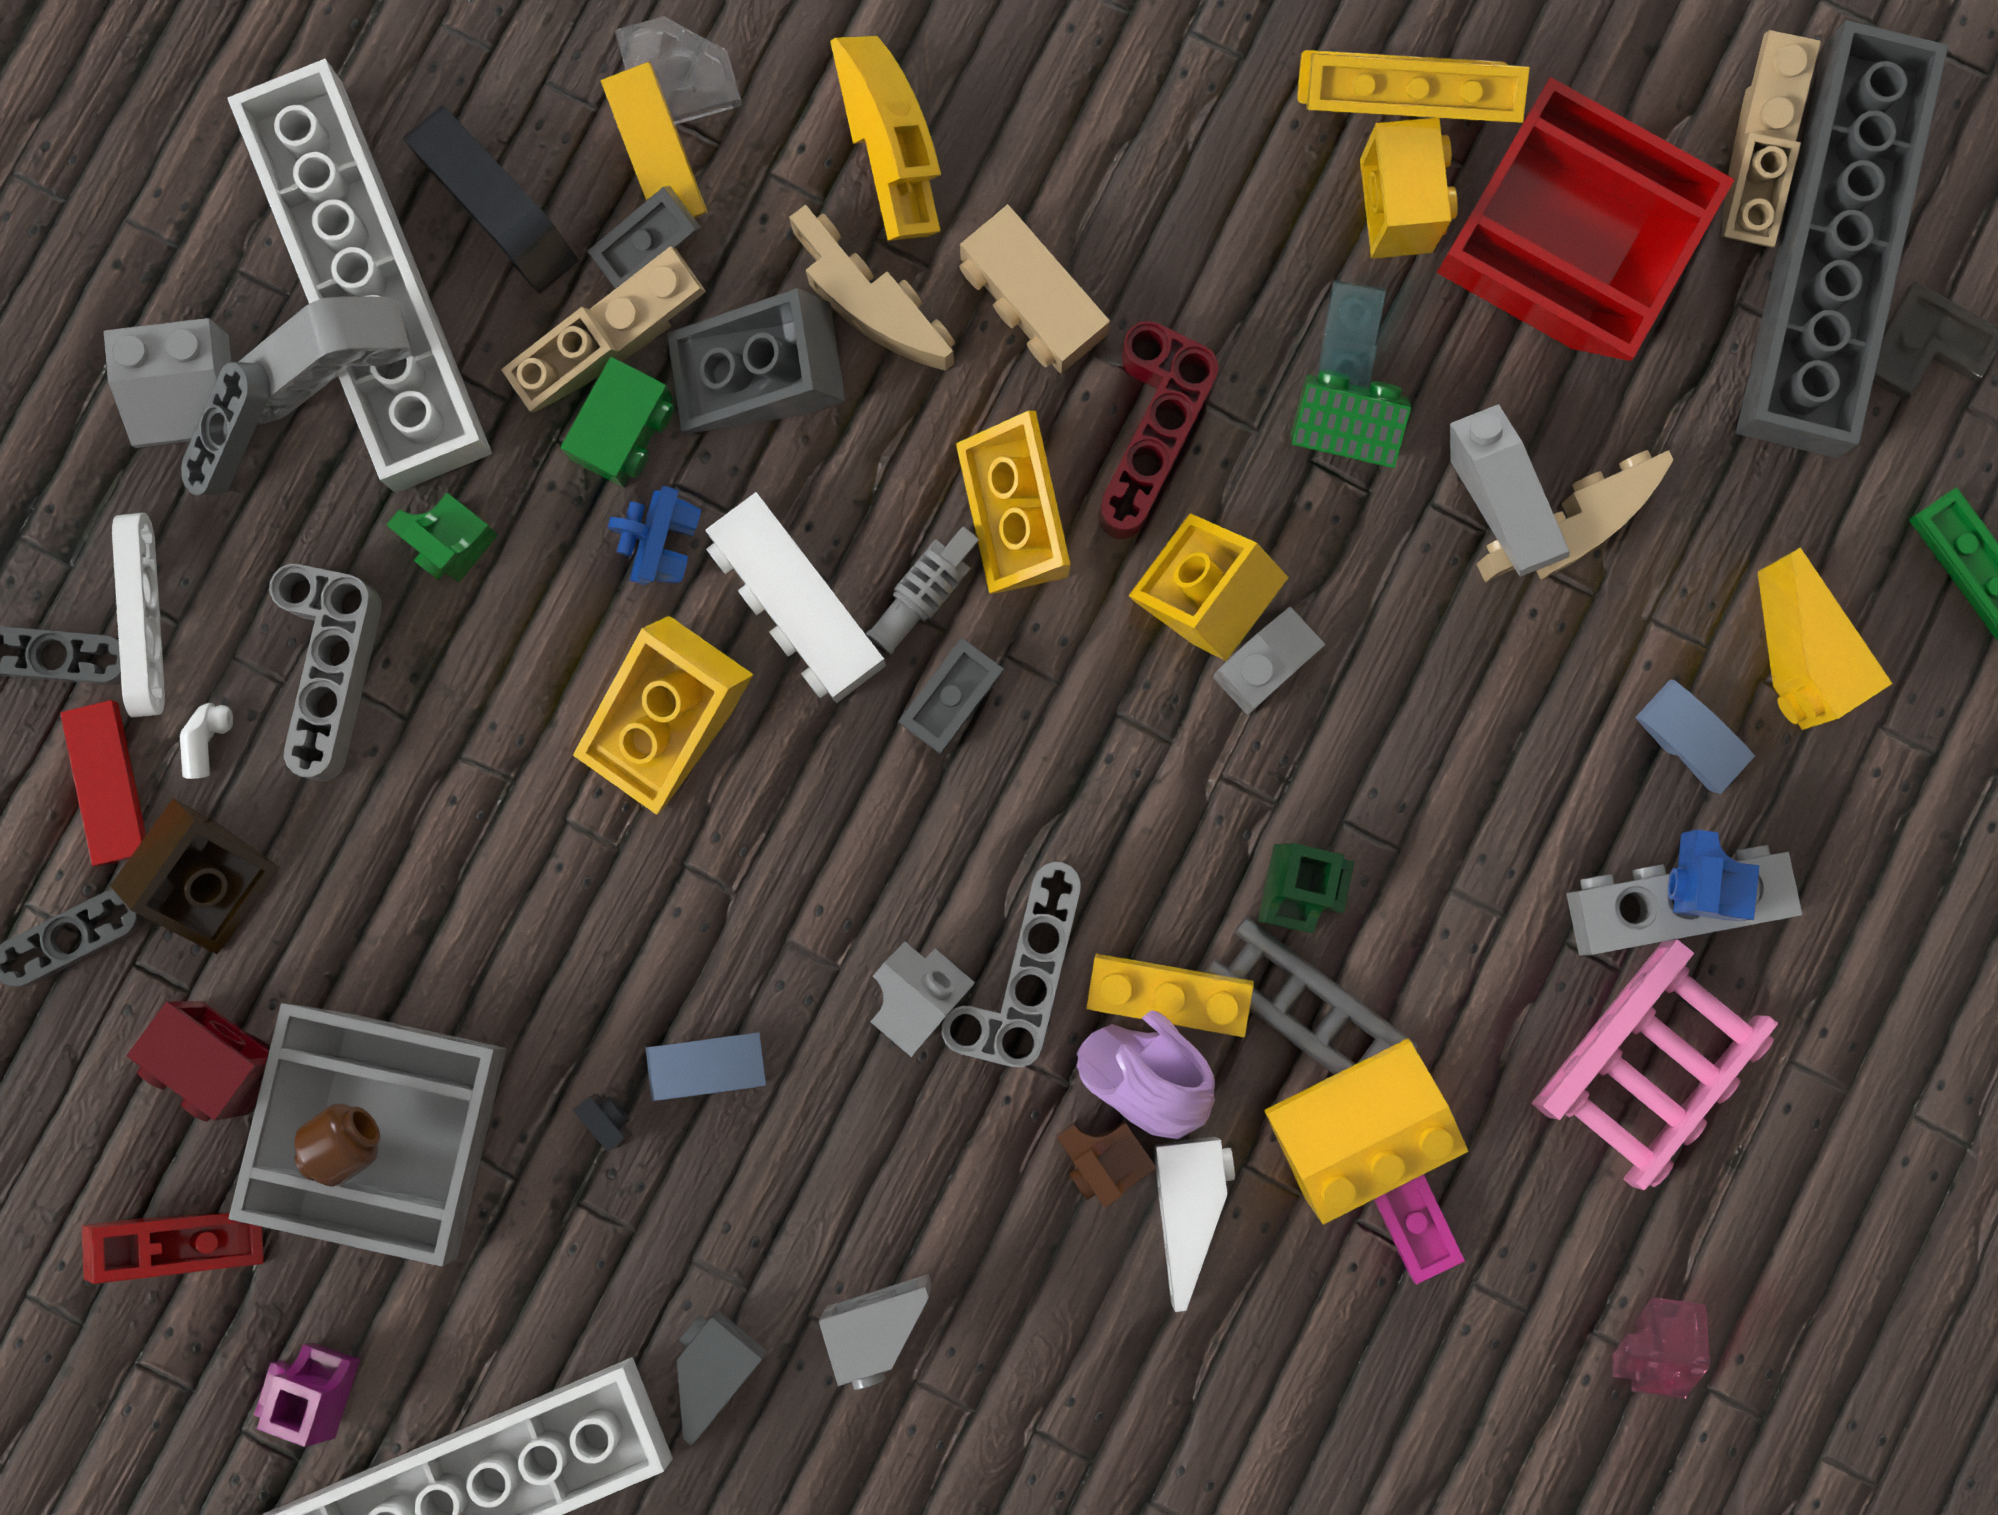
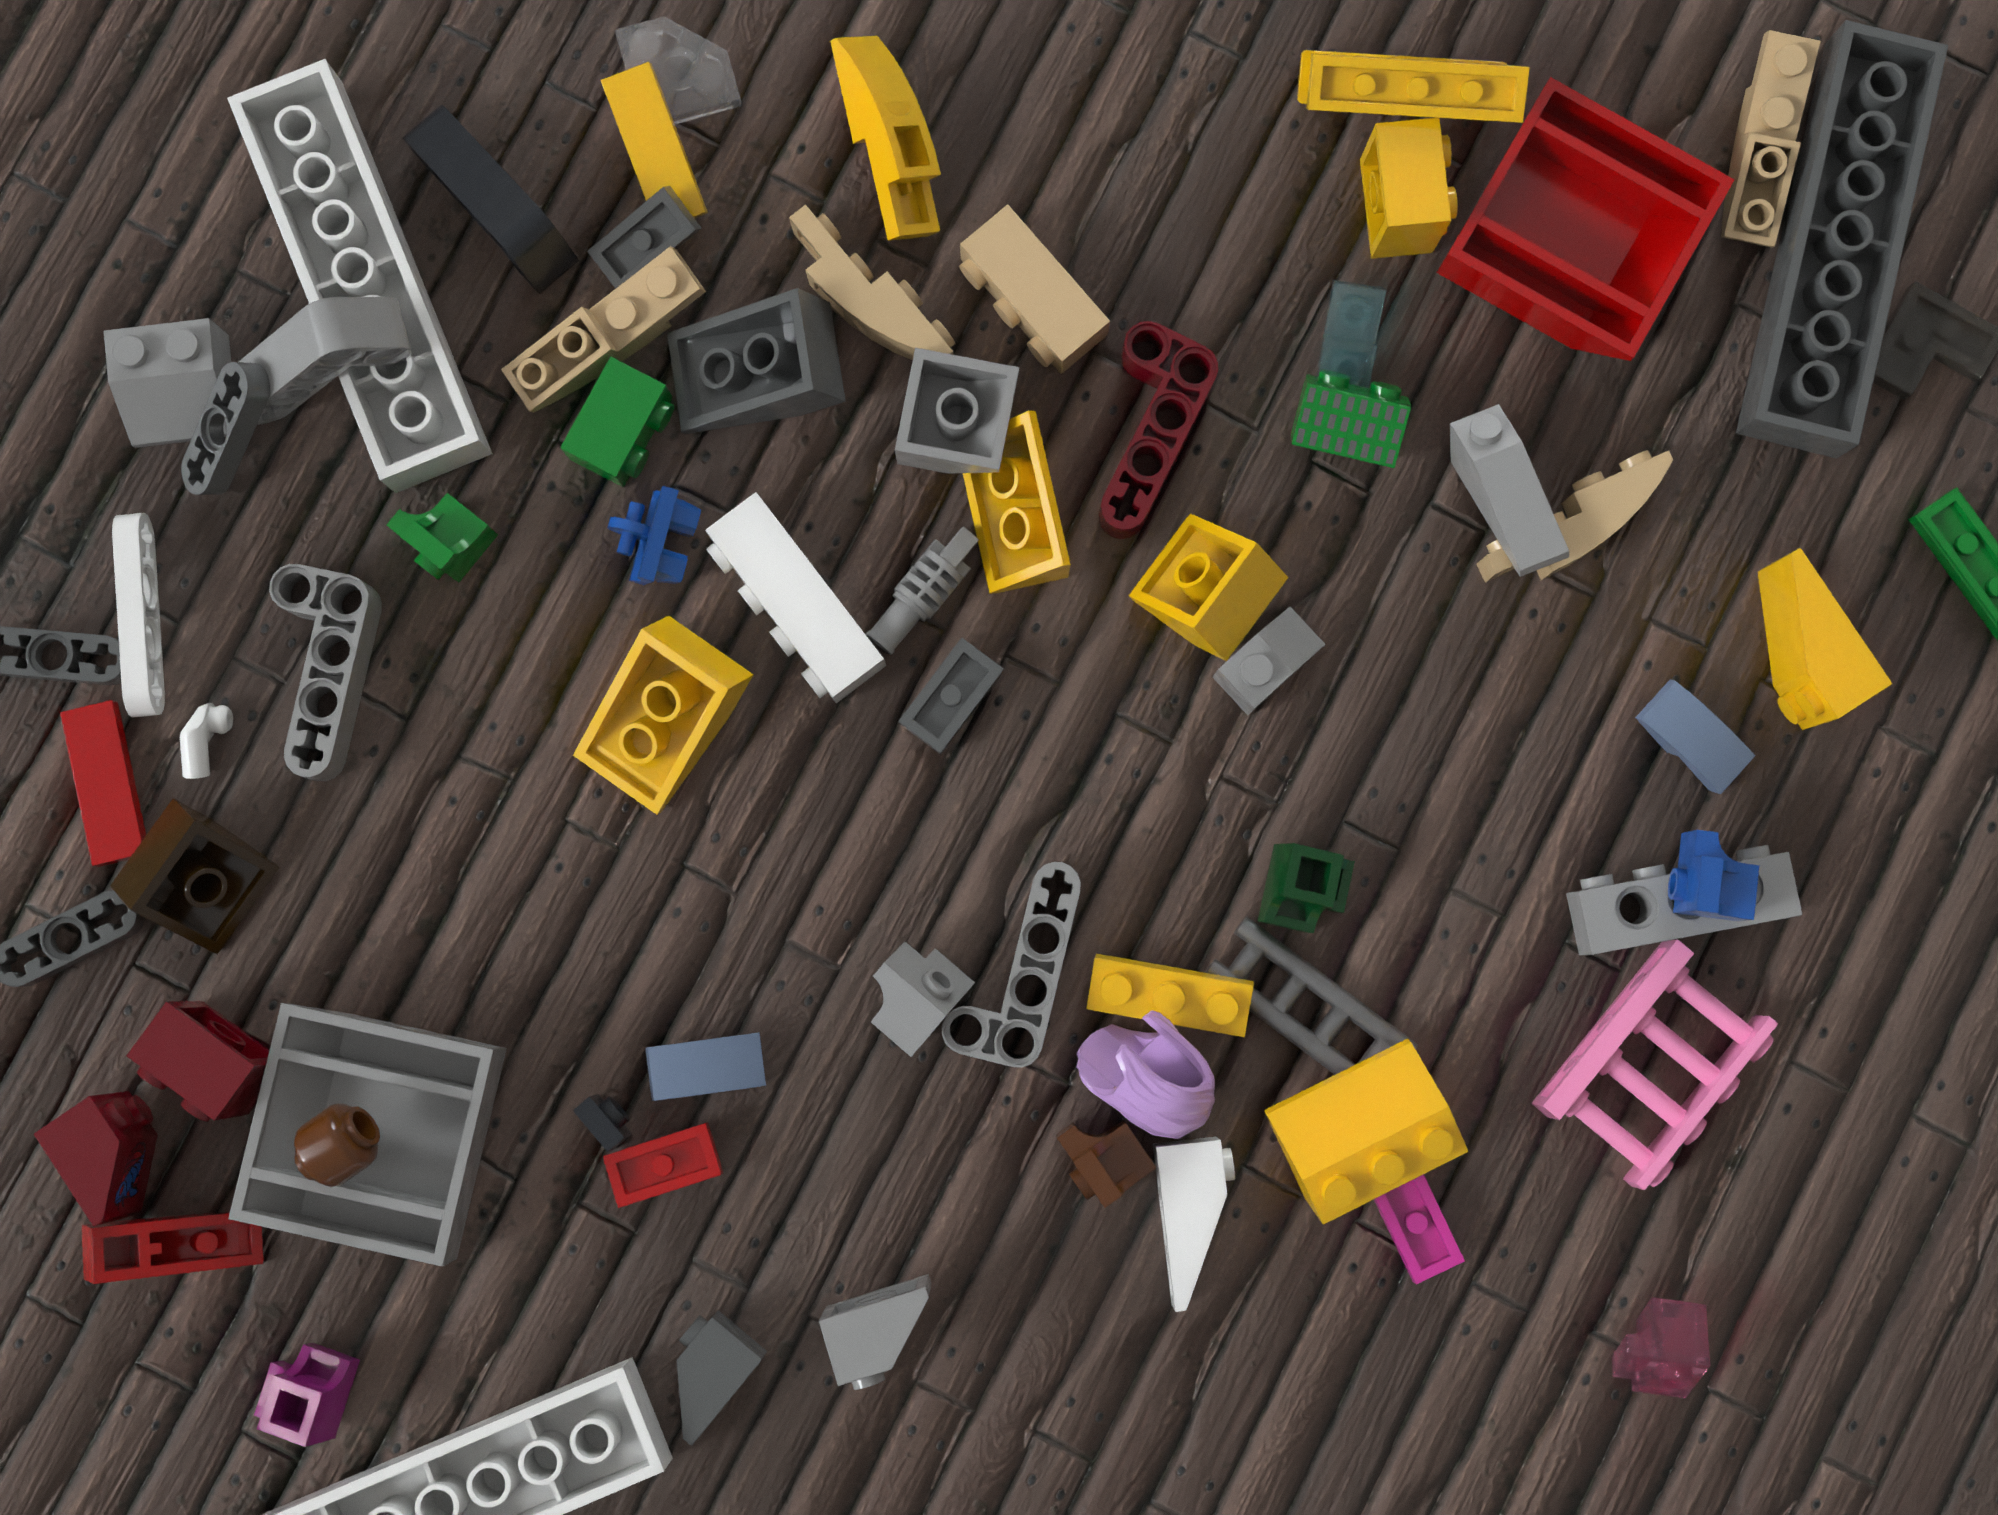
none -> dark red slope [34,1091,158,1227]
none -> red plate [603,1122,723,1208]
none -> light grey slope [895,348,1020,474]

